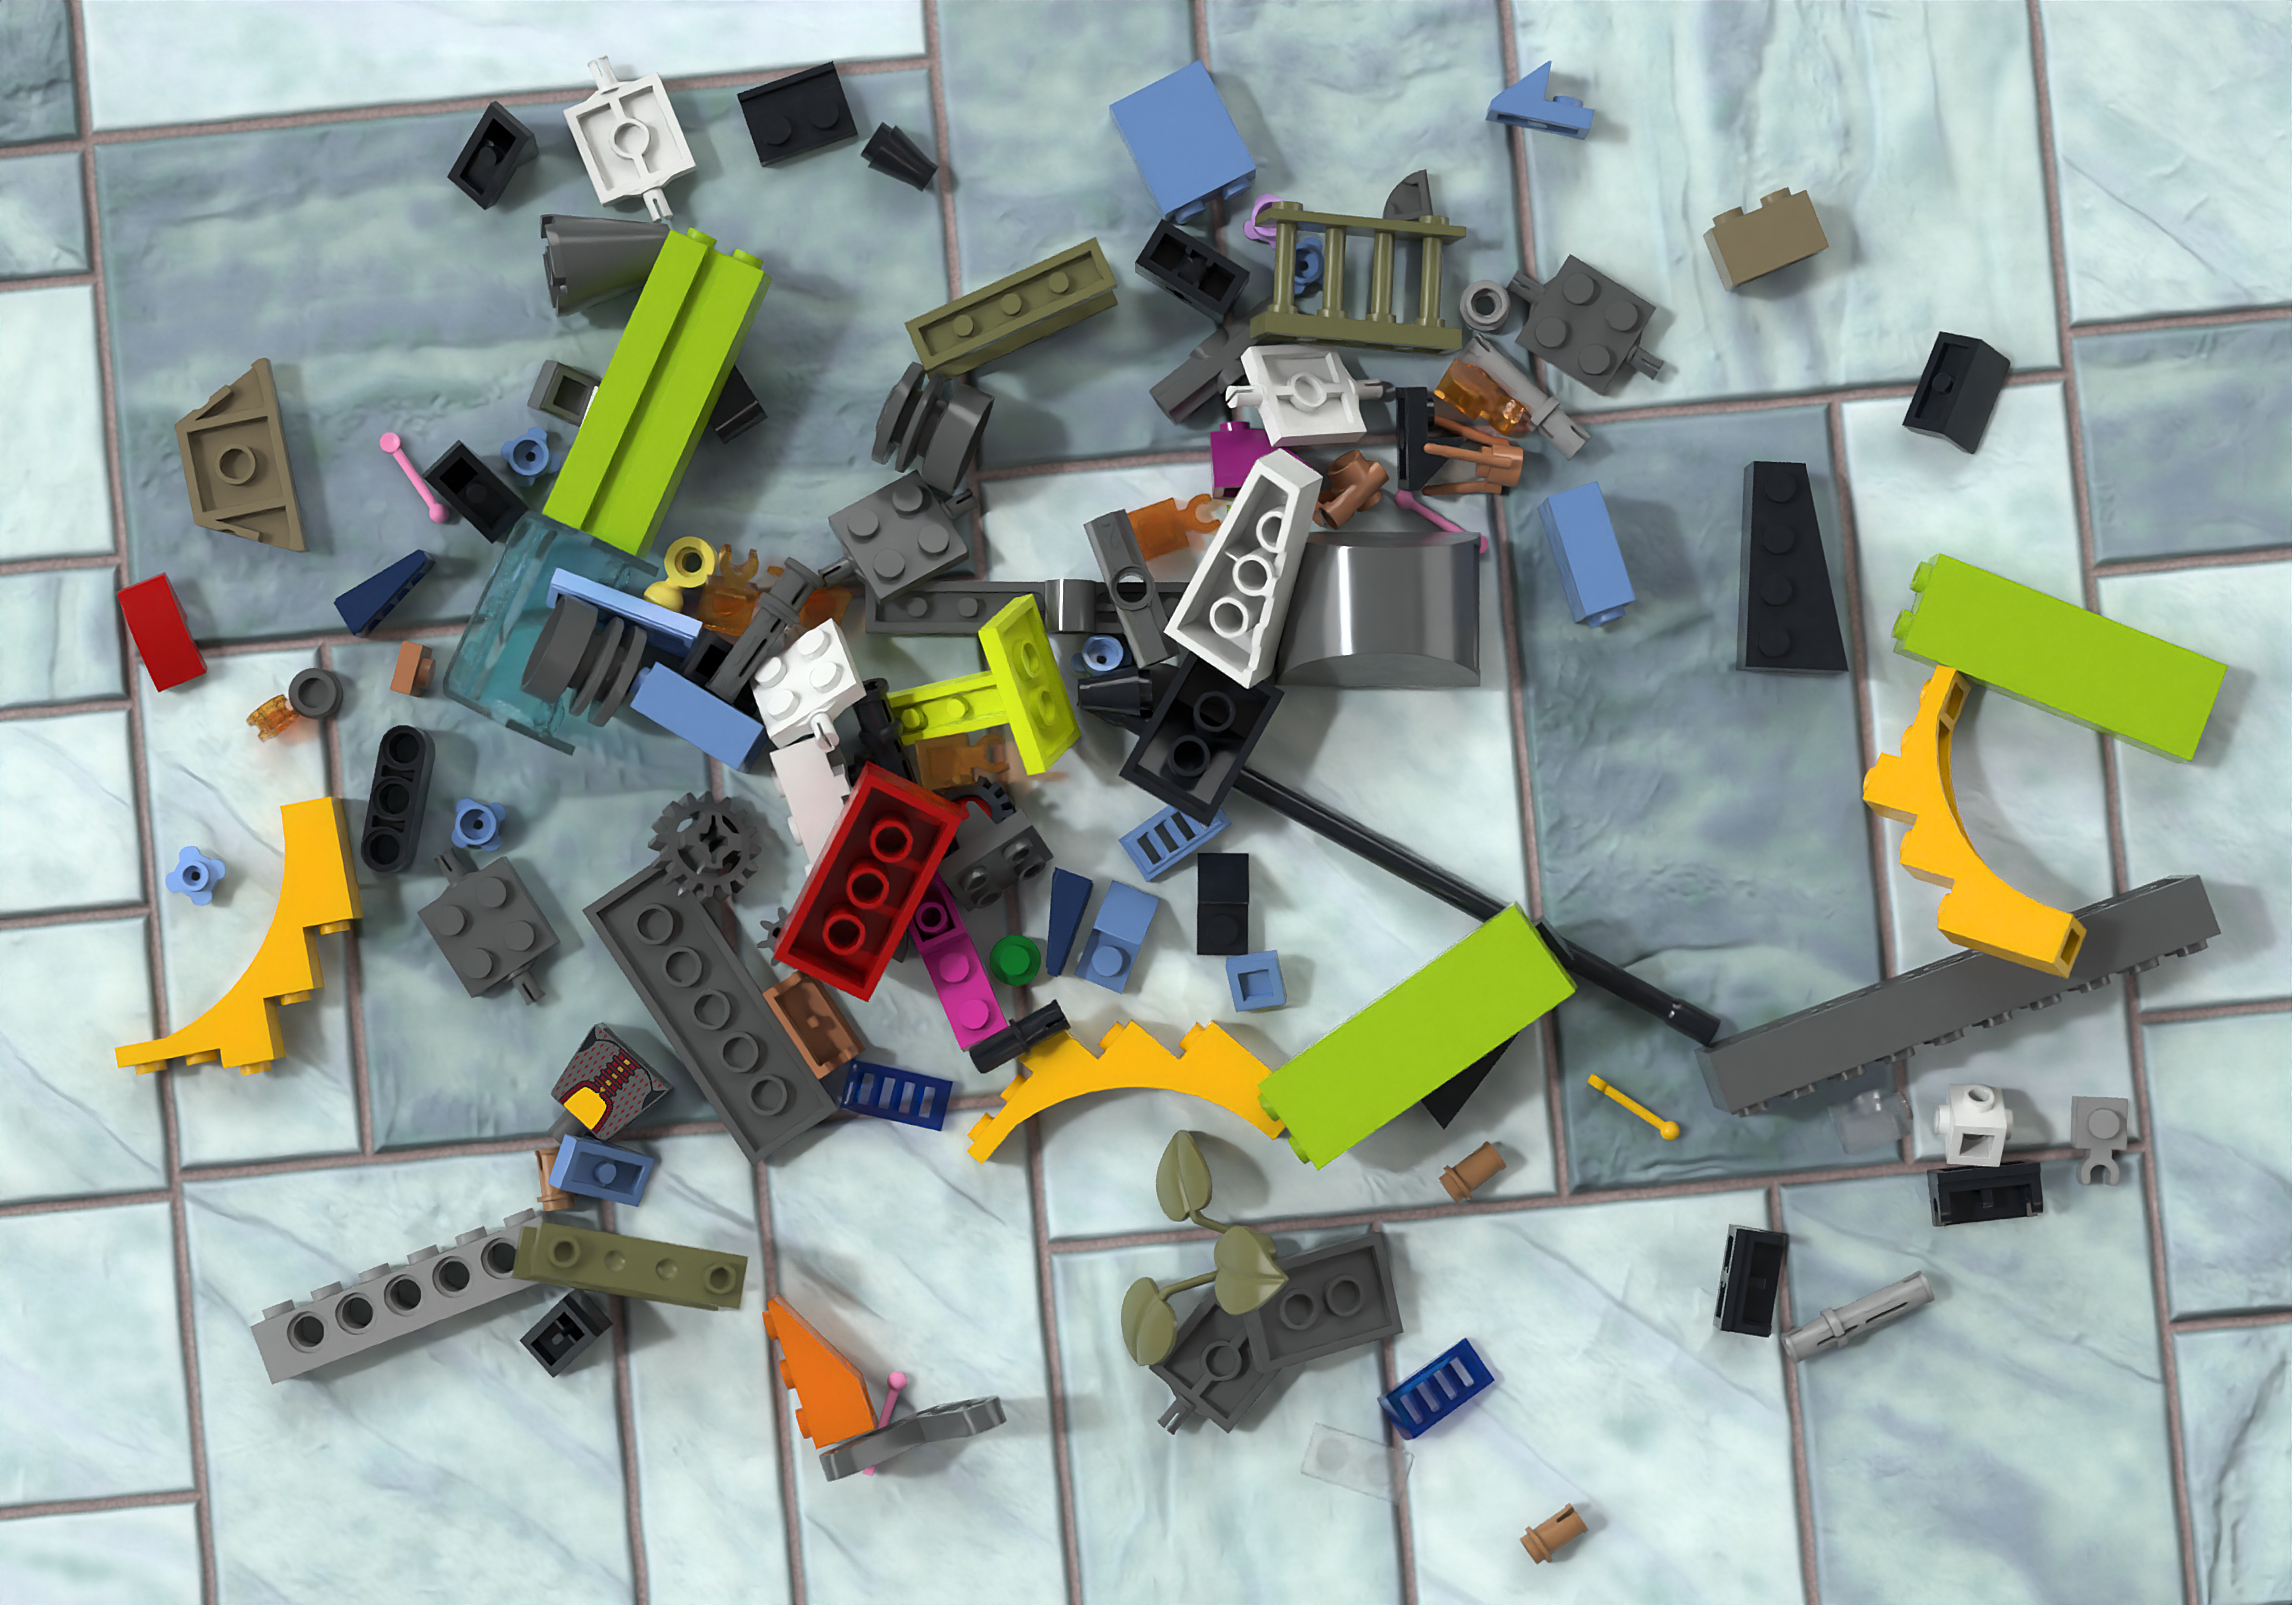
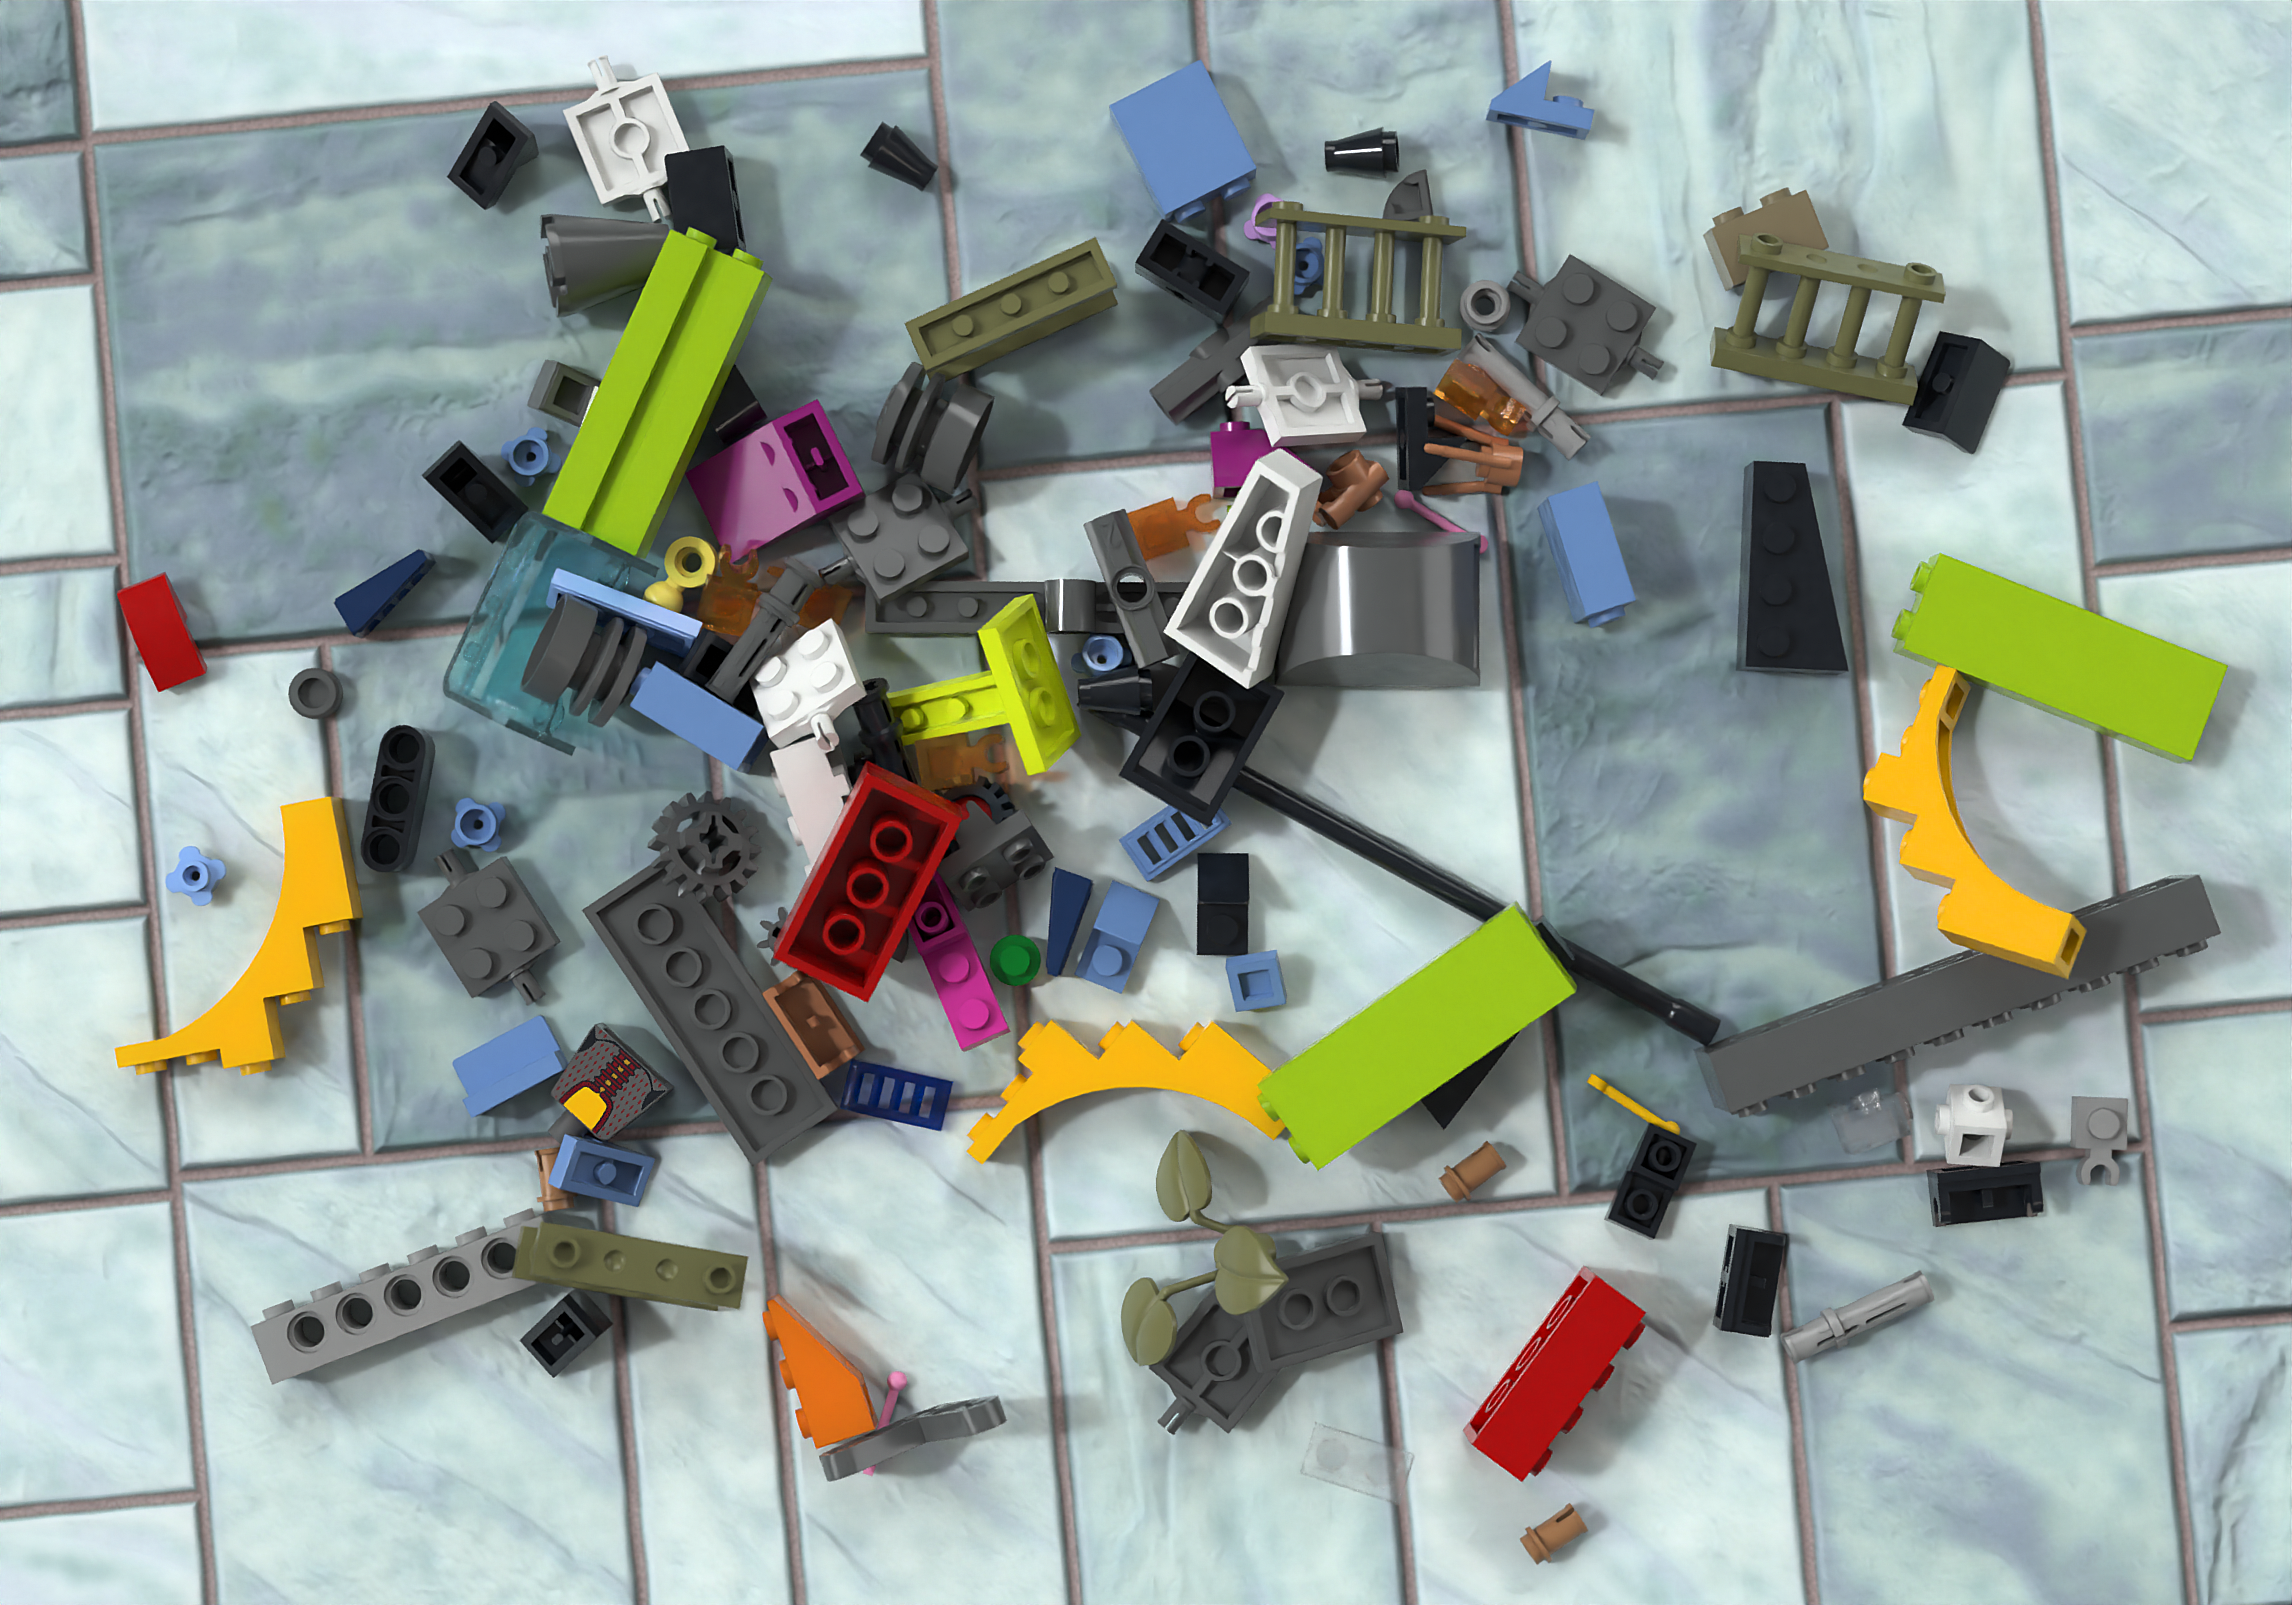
dark tan wing [175,358,309,553] -> none
clear orange bush [246,694,299,742] -> none
bright pink hinge [380,433,449,523] -> none
nougat plate [390,640,436,698] -> none
black plate [737,61,858,167] -> none
black axle [968,999,1071,1074] -> none
clear blue slope [1377,1338,1495,1441] -> none
none -> medium blue panel [452,1015,569,1118]
none -> black panel [664,145,747,257]
none -> magenta slope [685,399,866,565]
none -> black cone [1324,127,1400,178]
none -> red brick [1463,1265,1646,1482]
none -> black slope [1604,1123,1697,1240]
none -> olive fence [1710,233,1946,406]

